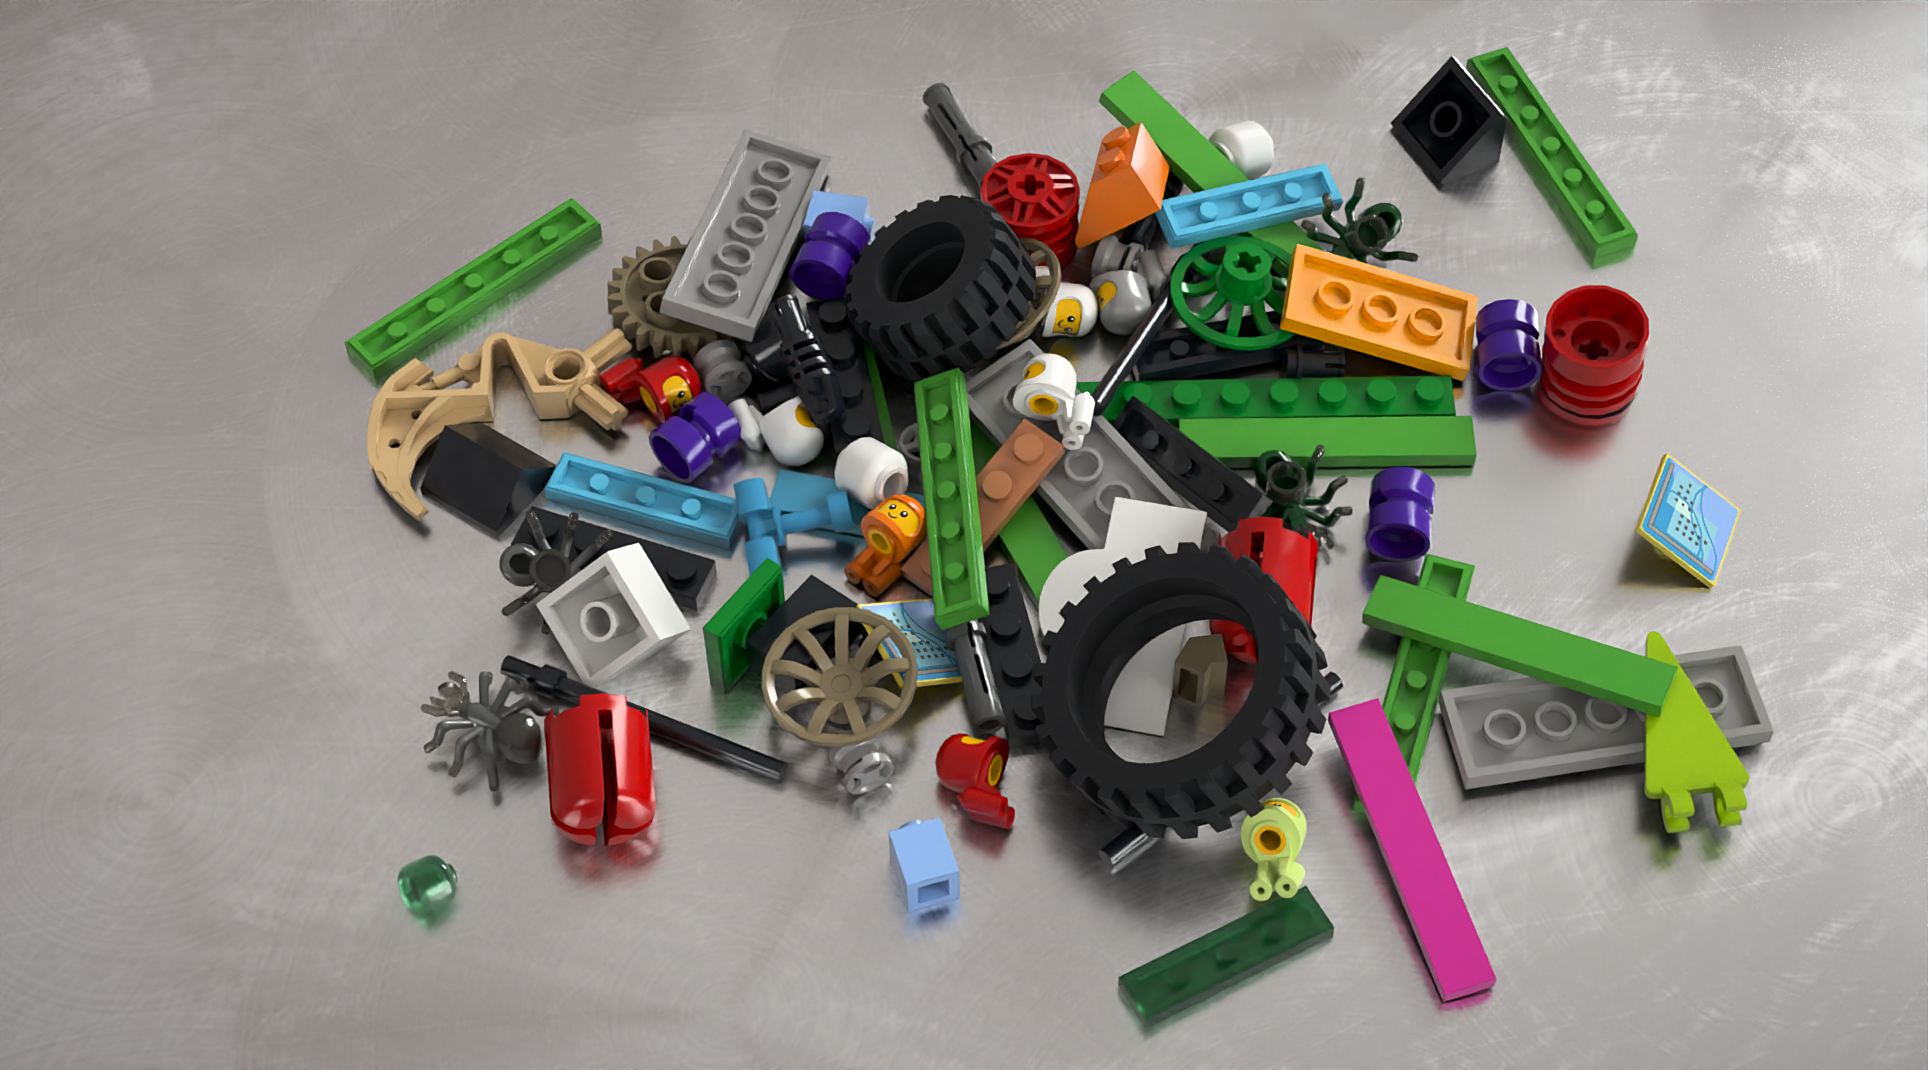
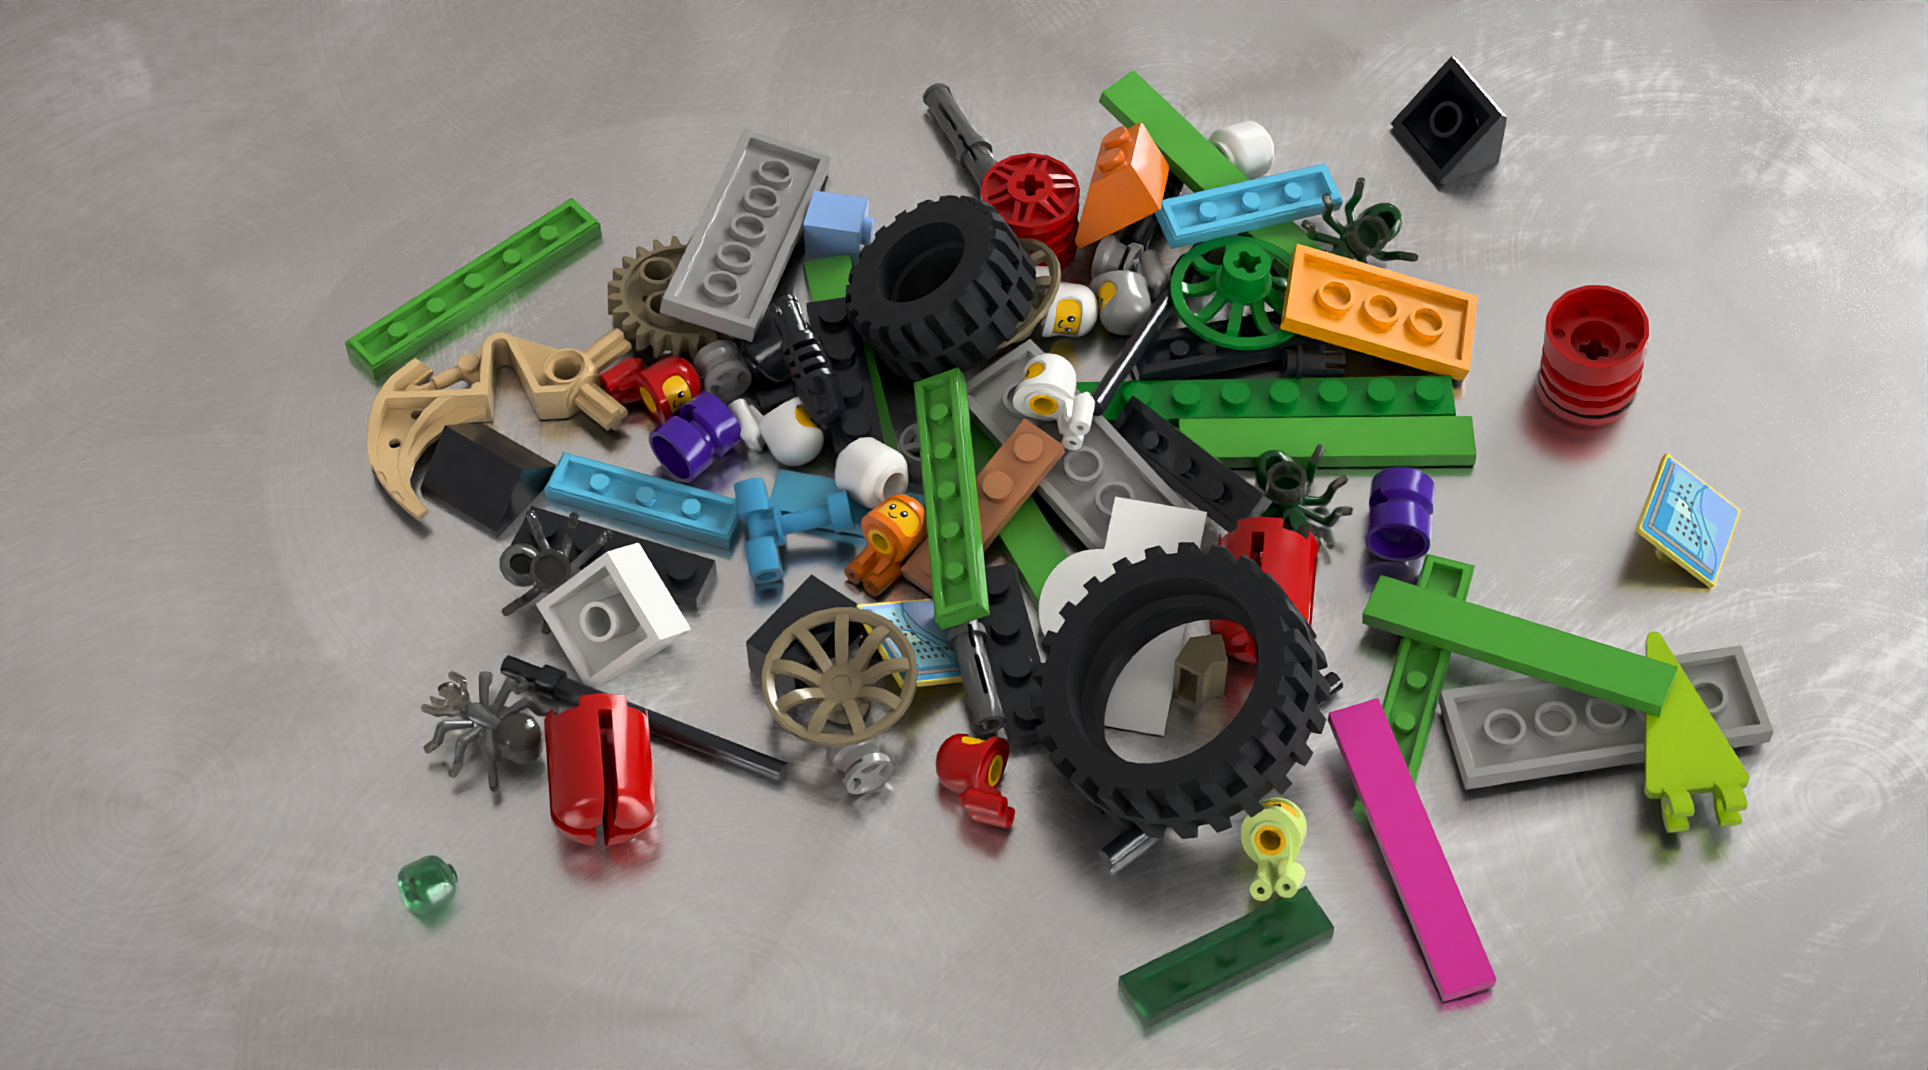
green plate [703,558,785,694] -> none
dark purple wheel [790,212,871,301] -> none
light blue brick [888,817,960,912] -> none
bright green tile [1466,47,1638,259] -> none
dark purple wheel [1475,299,1542,391] -> none

